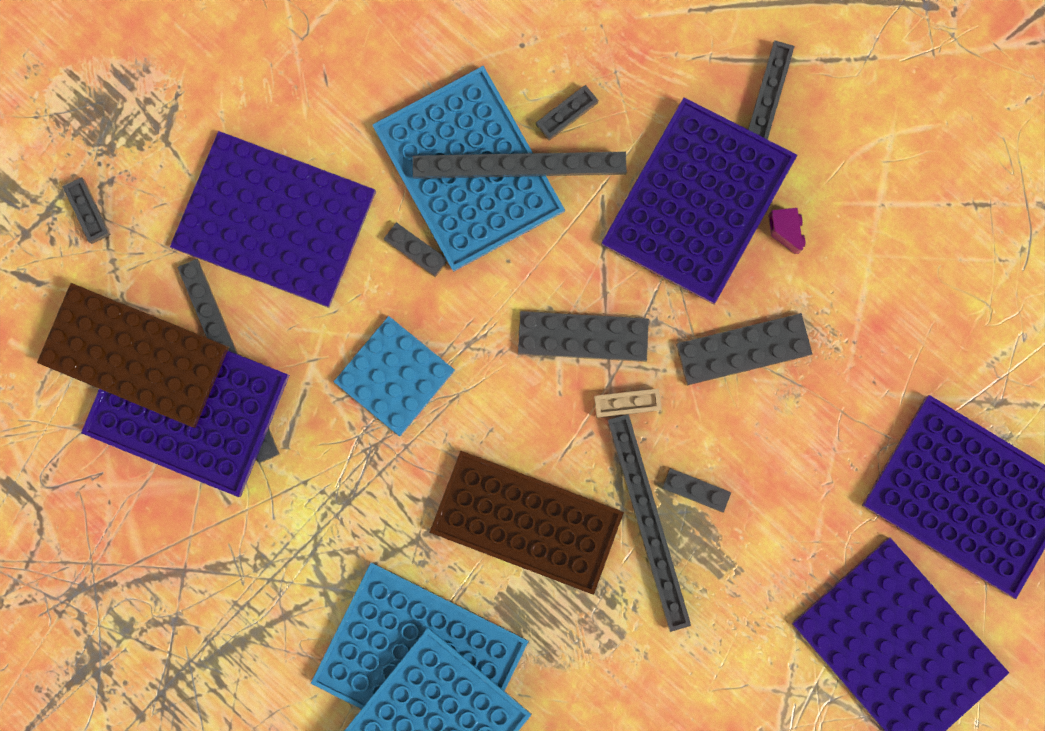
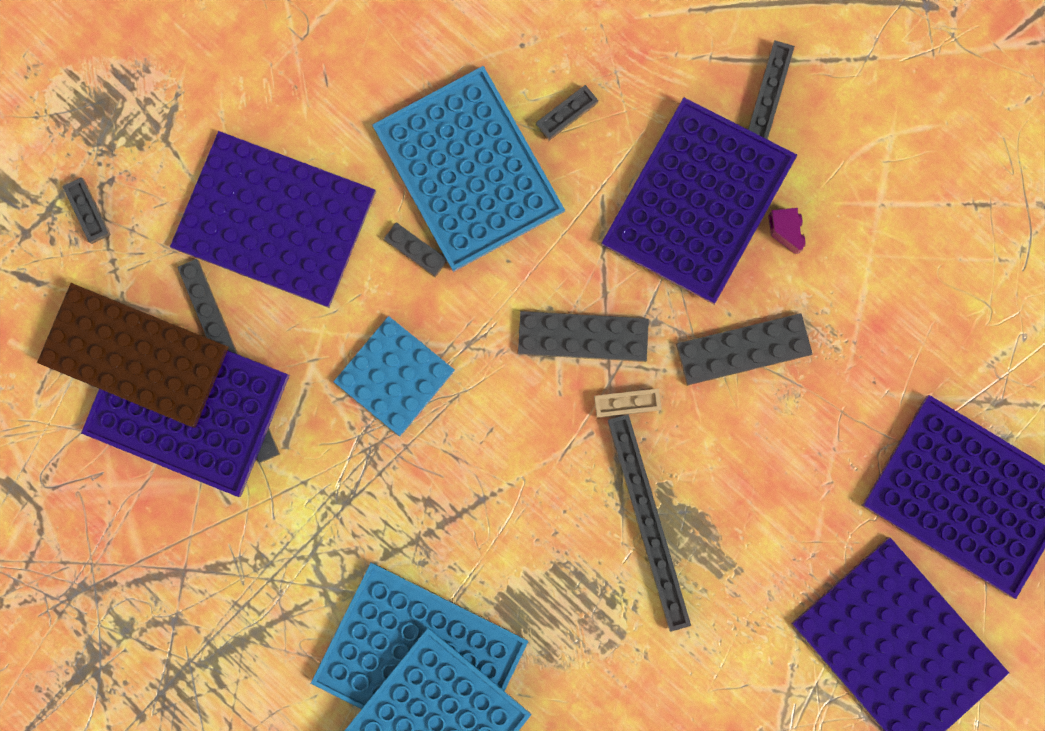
dark grey plate [413,152,627,179] -> none
reddish brown plate [429,451,624,595] -> none
dark grey plate [662,468,731,513] -> none

